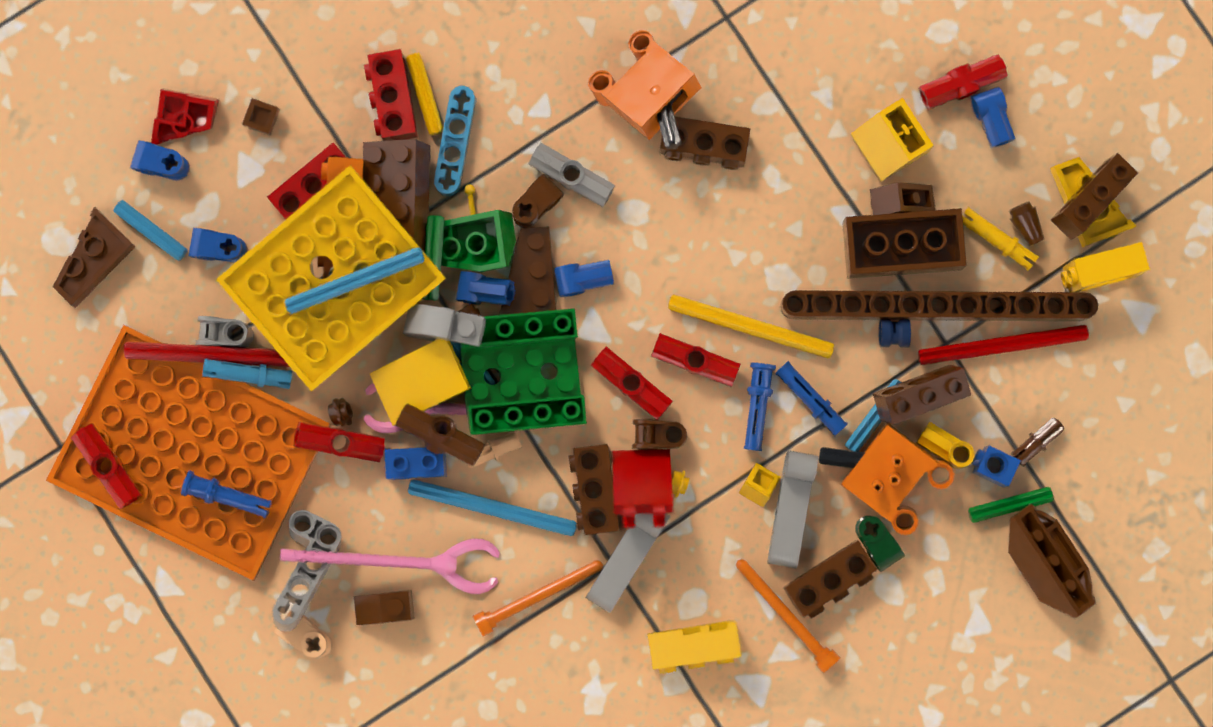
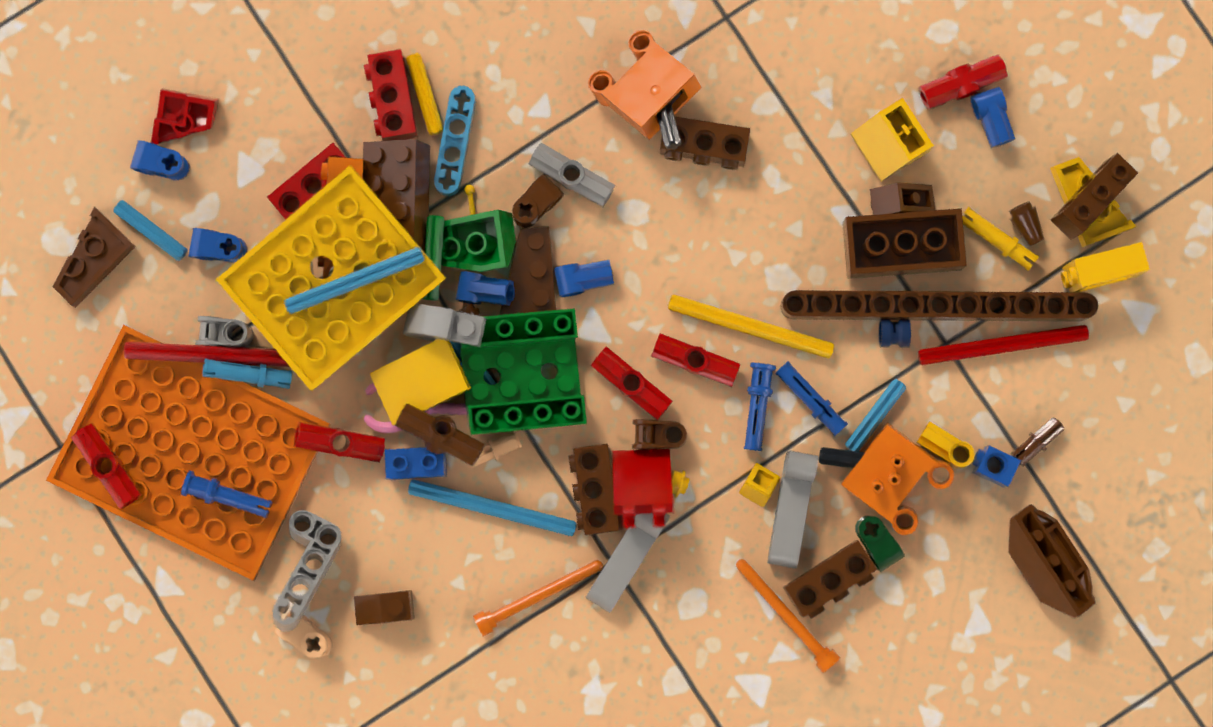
reddish brown plate [242,98,280,136] -> none
bright pink piece [280,539,500,594] -> none
reddish brown plate [328,398,353,426] -> none
yellow wedge [647,620,742,674] -> none
reddish brown brick [872,365,971,425] -> none
green axle [968,487,1054,523] -> none

